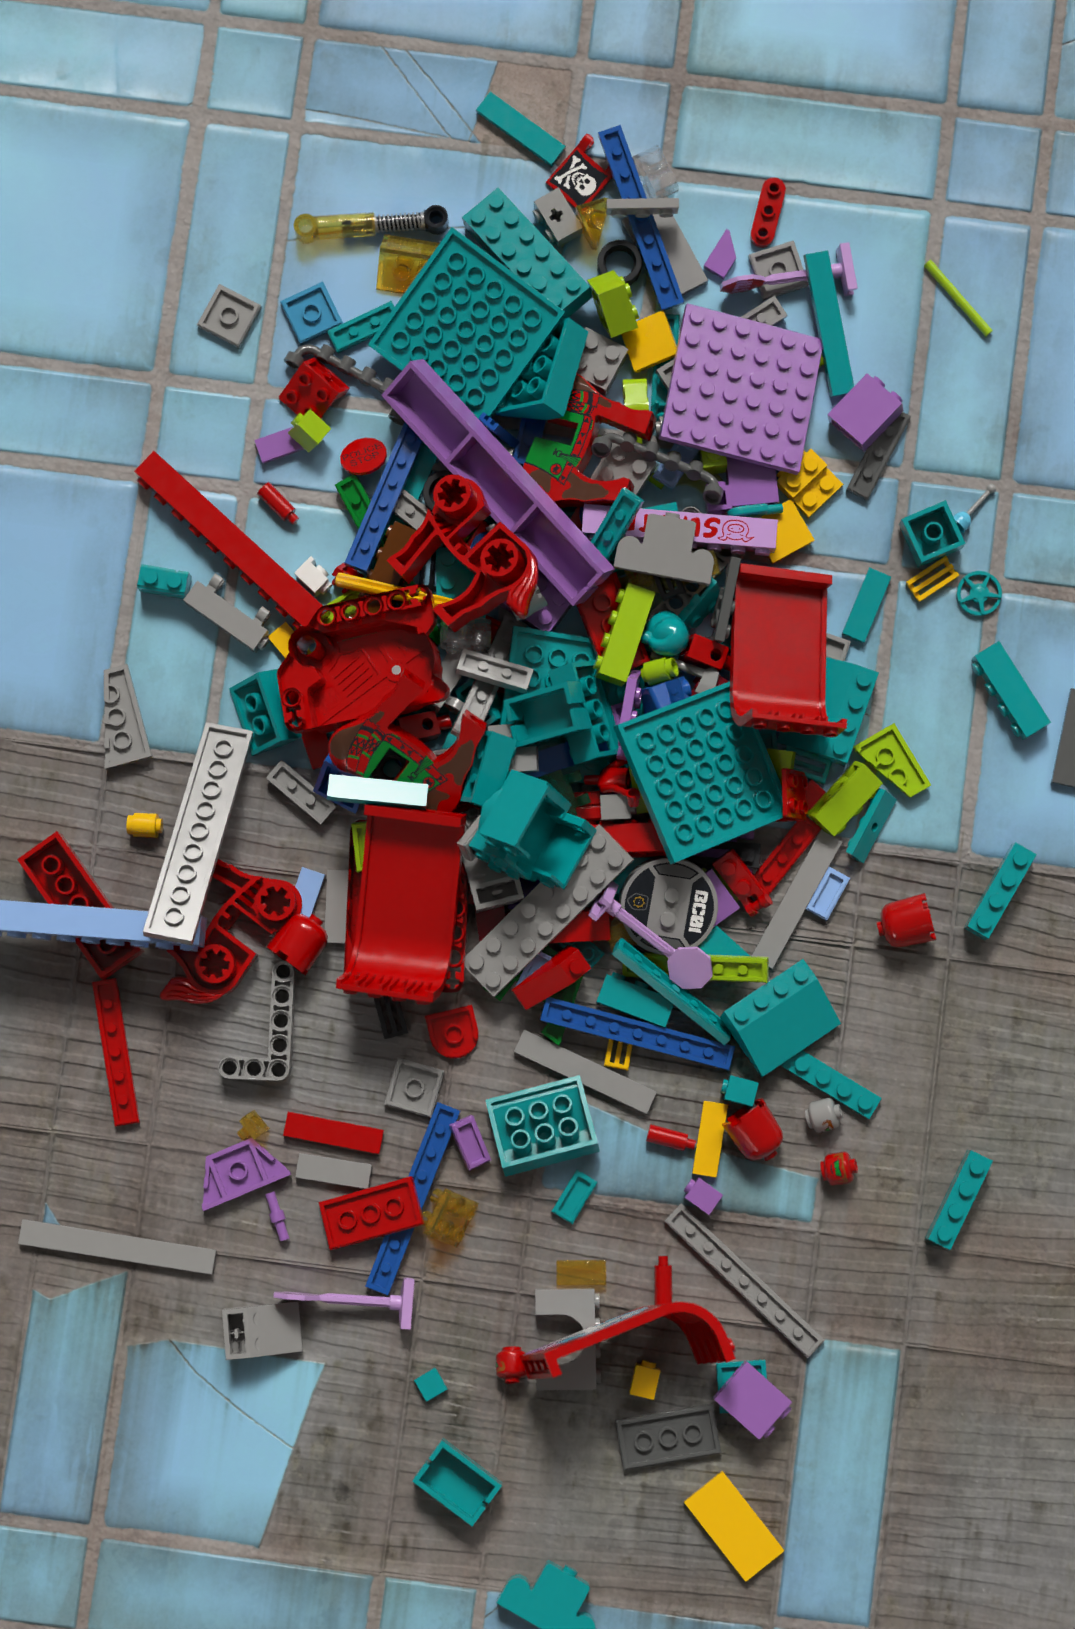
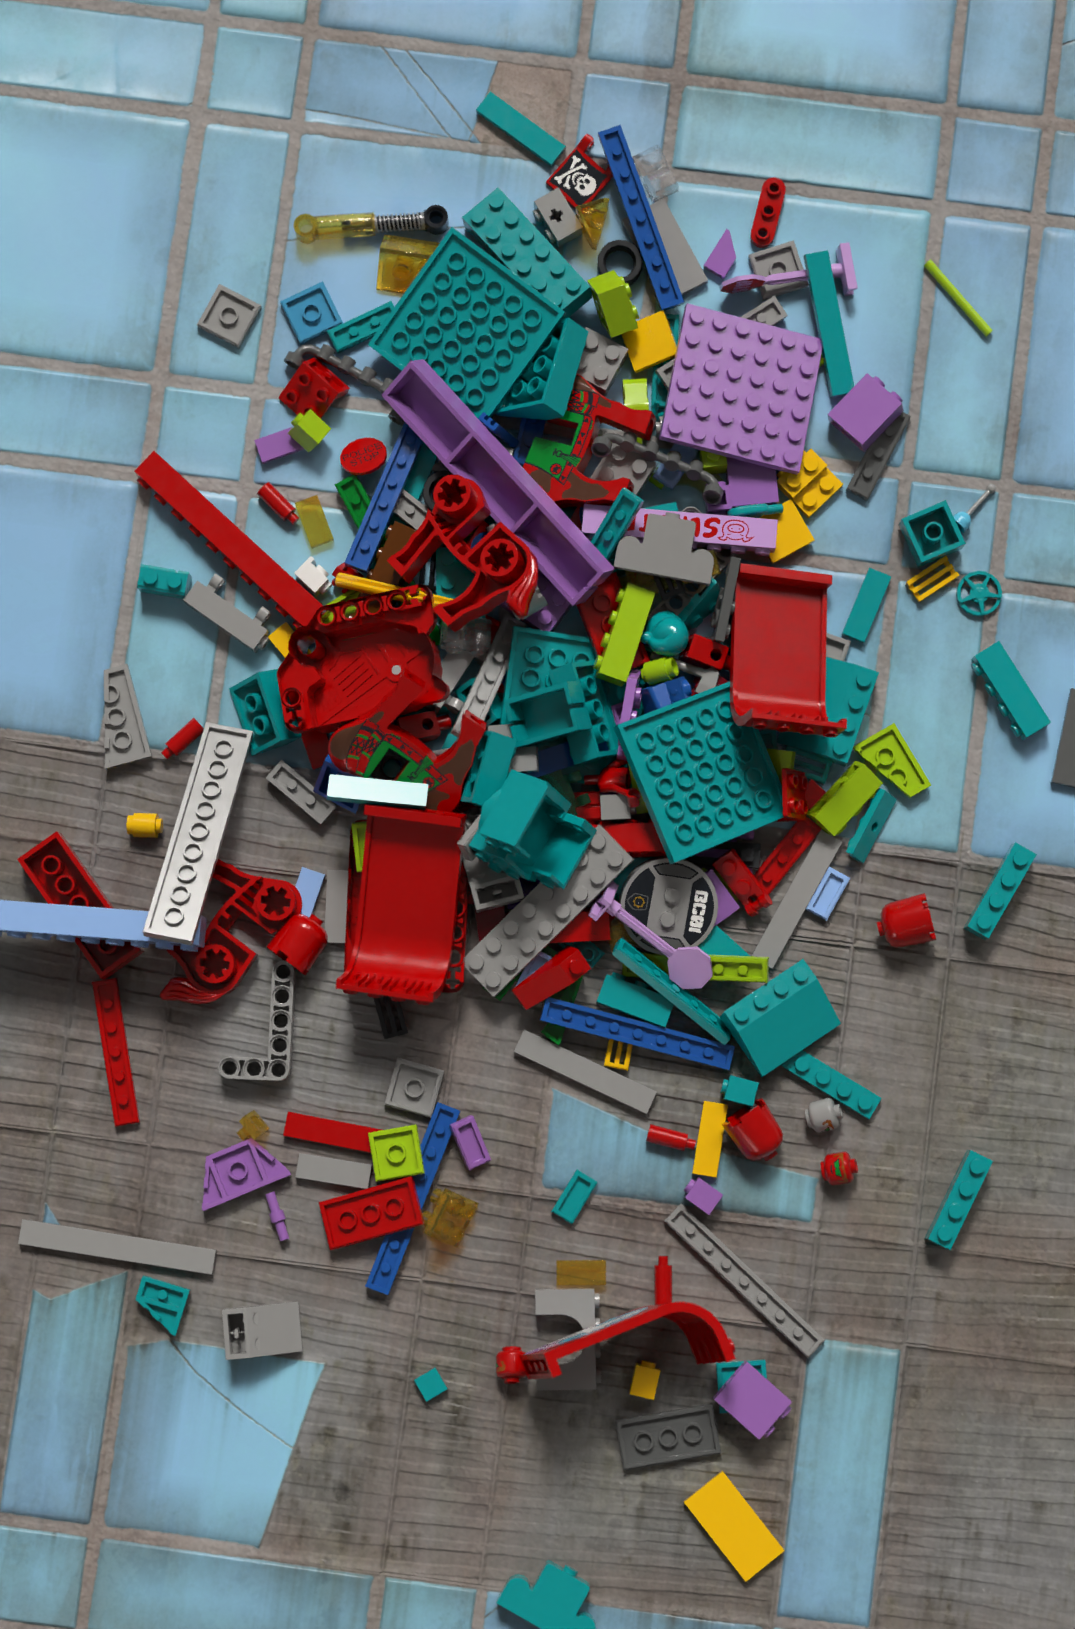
lavender piece [274,1278,414,1330] -> none
teal piece [412,1438,502,1526] -> none
red tile [425,1005,479,1059] -> none
light grey plate [456,648,534,694] -> none
teal slope [485,1075,600,1177] -> none
light grey plate [606,198,679,218] -> none
none -> teal wing [135,1275,191,1336]
none -> red cylinder [161,718,204,760]
none -> clear yellow tile [295,495,334,548]
none -> lime tile [368,1125,425,1182]

